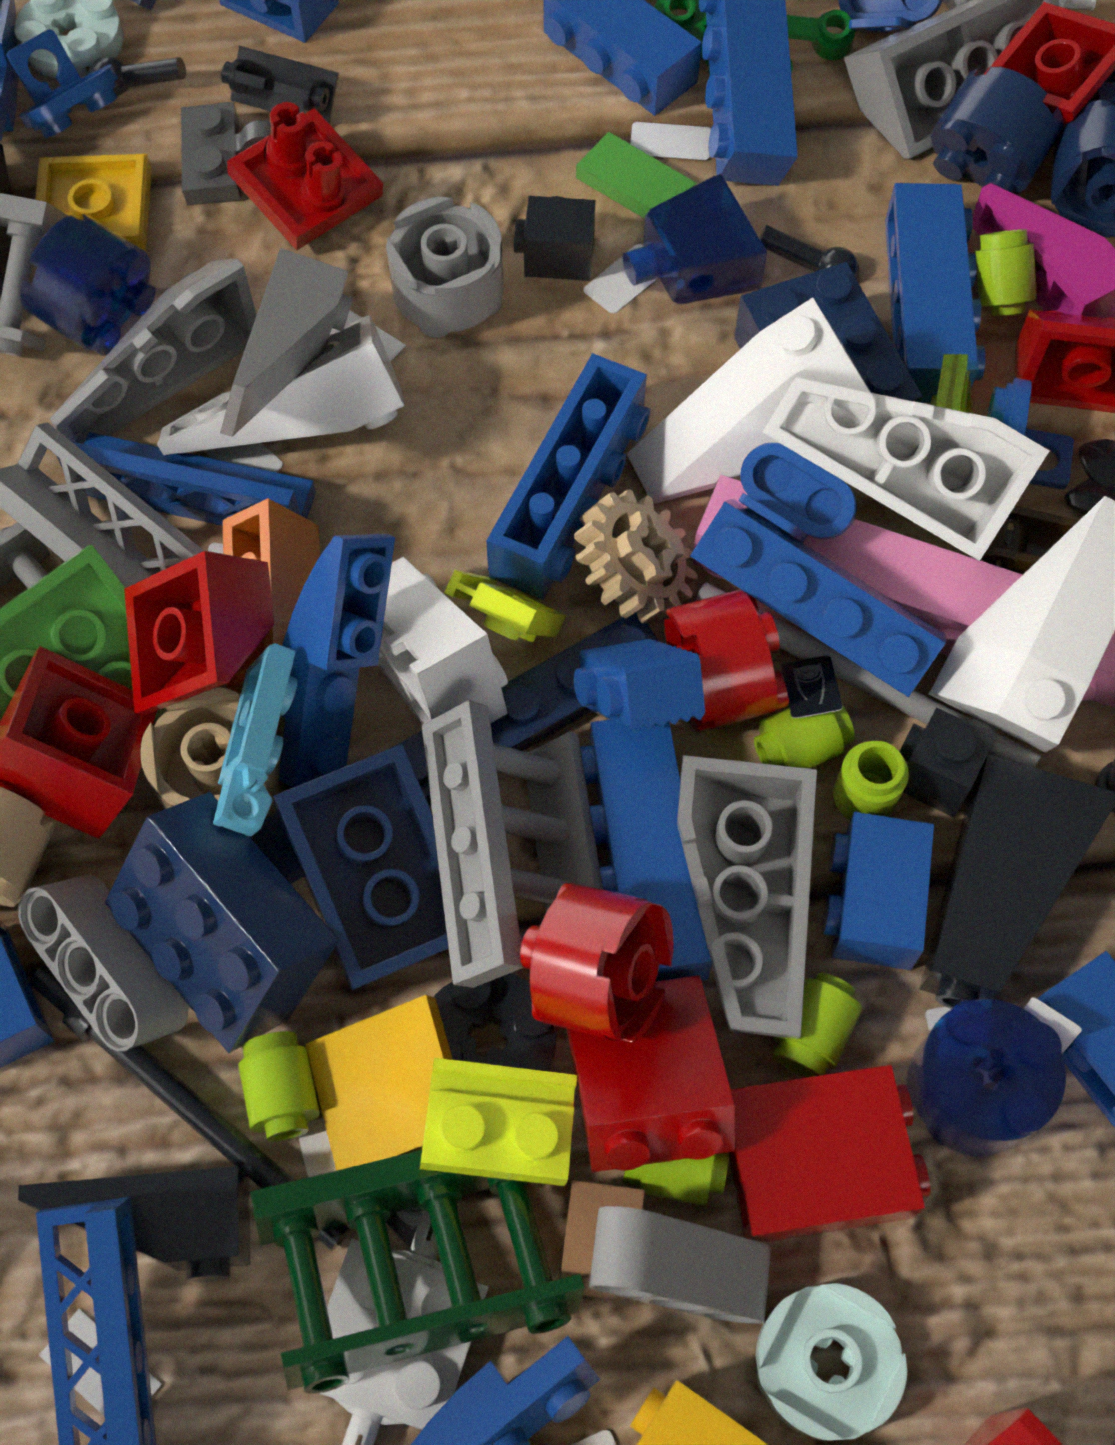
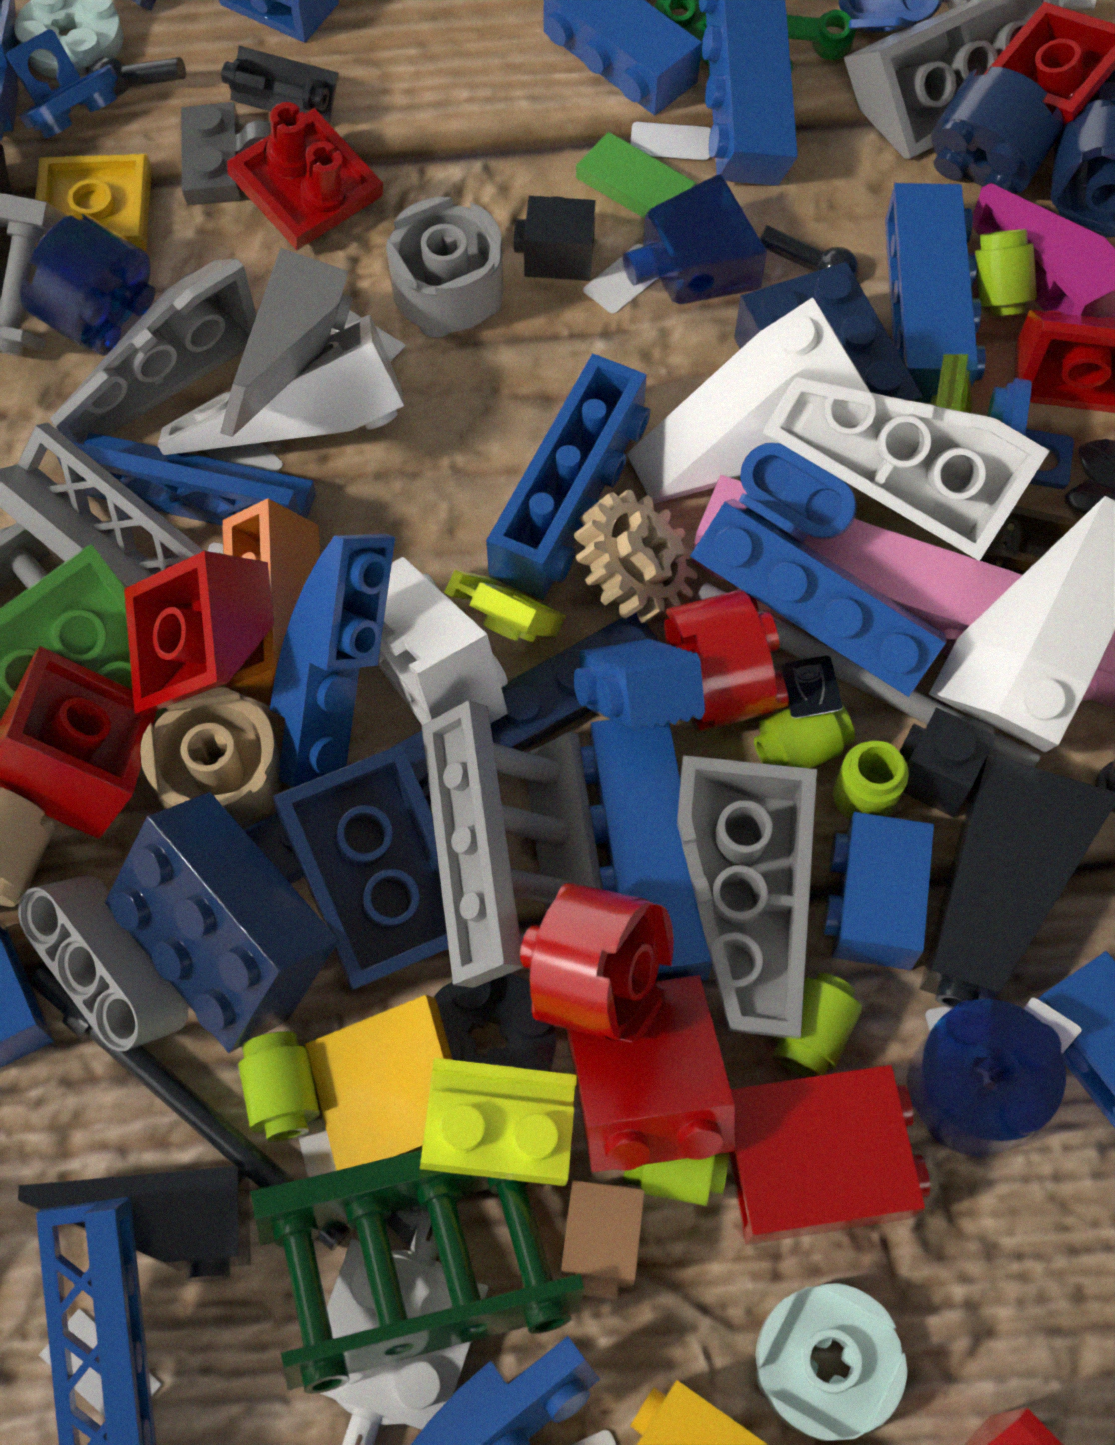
medium azure hinge [213,643,297,836] -> none
light grey beam [589,1206,771,1324] -> none

